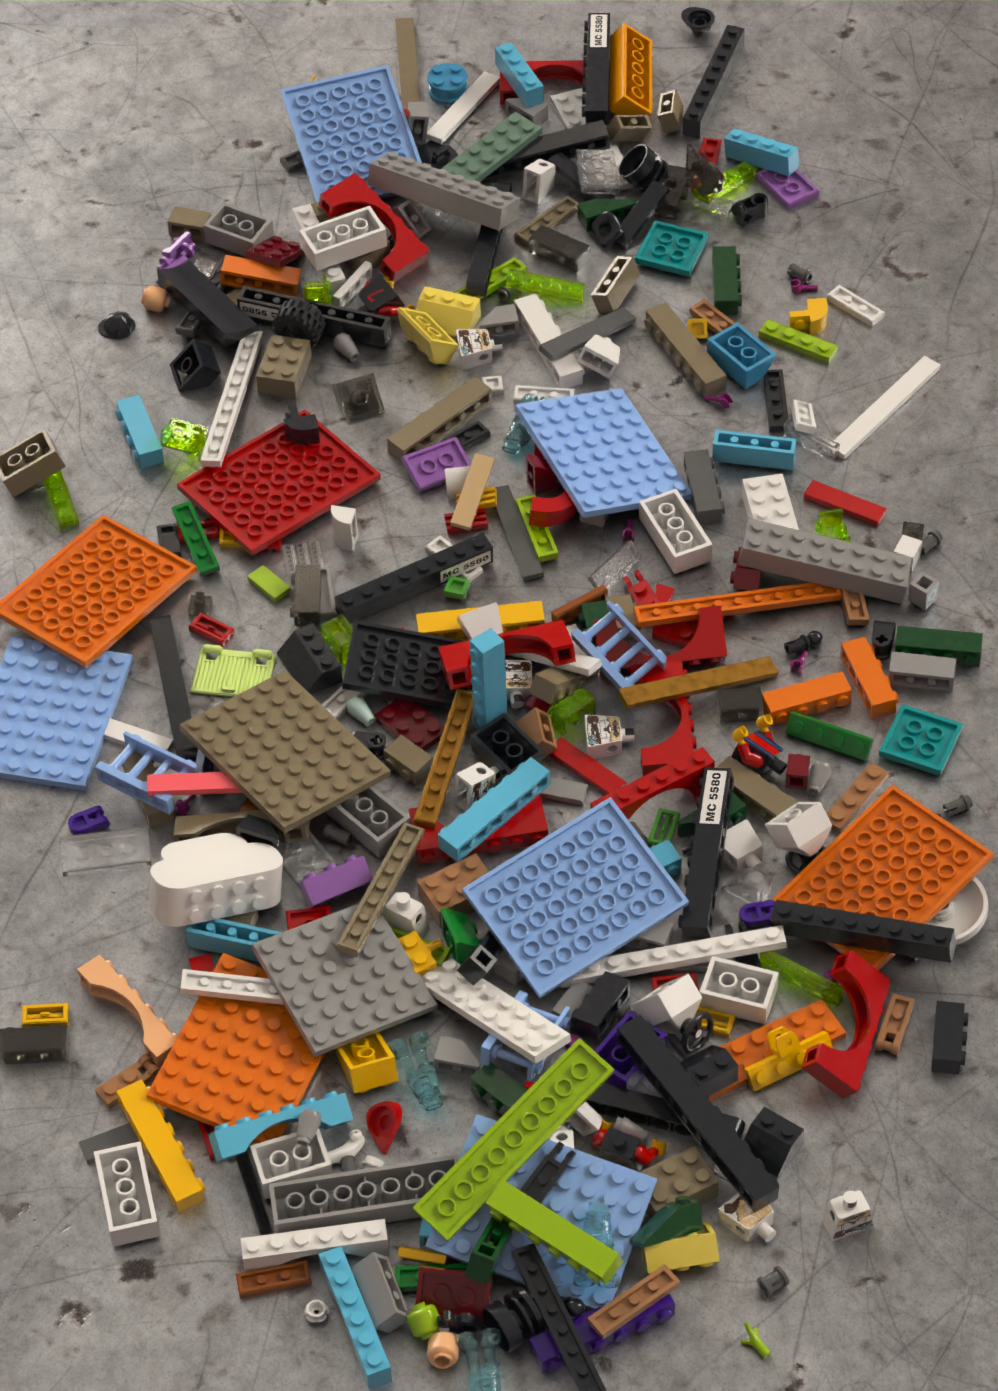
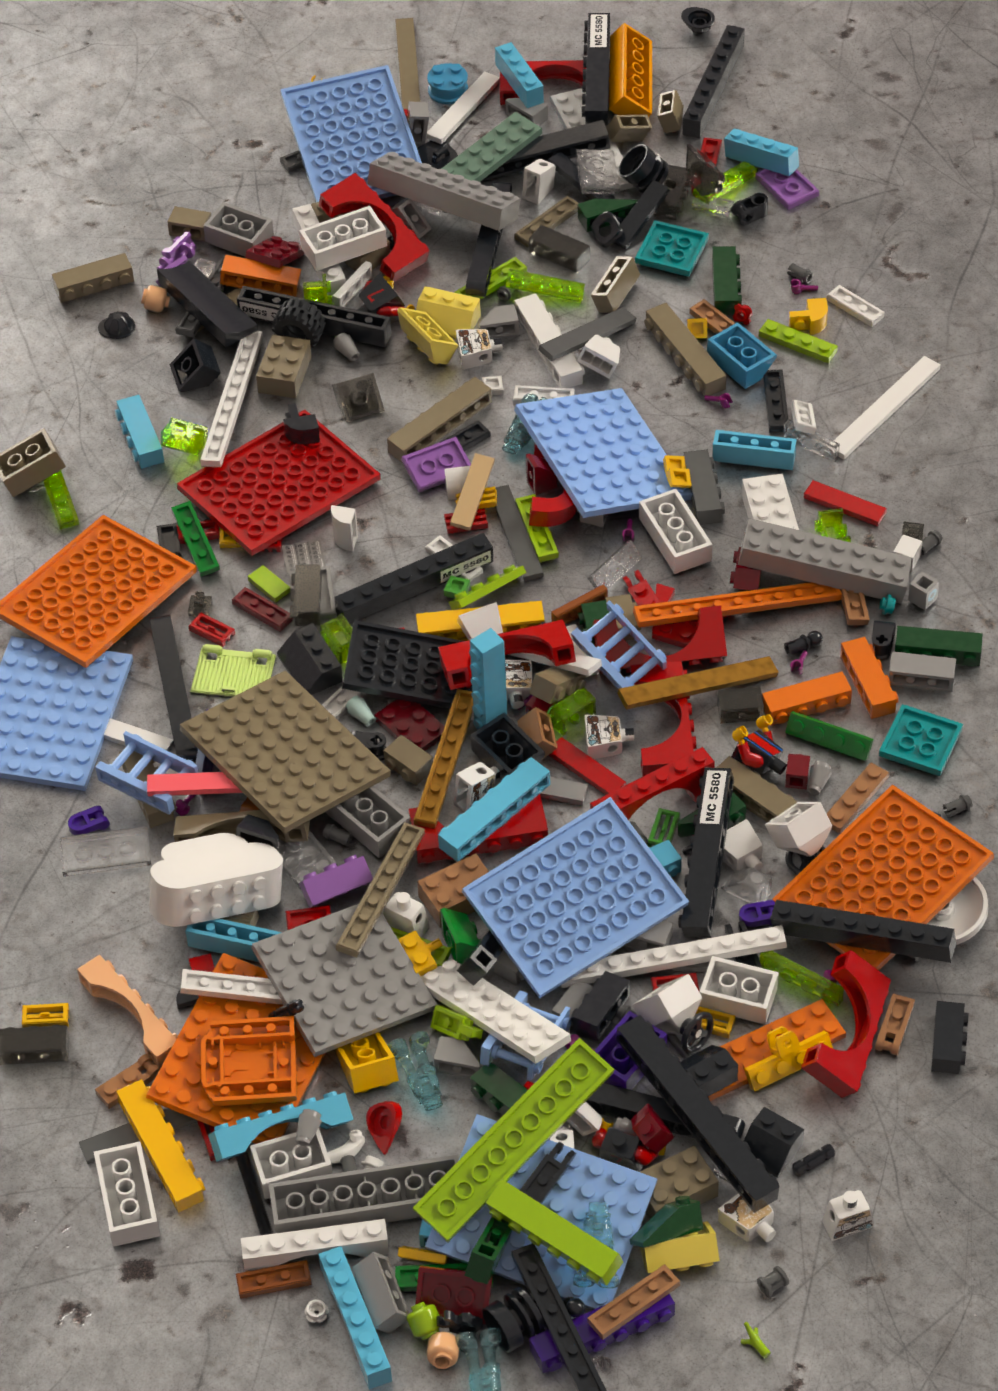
none -> dark tan brick [52,253,134,303]
none -> black tile [176,990,199,1009]
none -> orange wedge [201,1016,297,1106]
none -> dark red tile [232,587,294,632]
none -> black axle [268,999,304,1017]
none -> lime hinge [430,1005,483,1041]
none -> lime plate [448,564,526,610]
none -> dark red slope [631,1103,675,1153]
none -> yellow slope [663,455,692,488]
none -> red plate [733,304,753,325]
none -> black axle [792,1144,835,1176]
none -> teal plate [879,594,896,615]

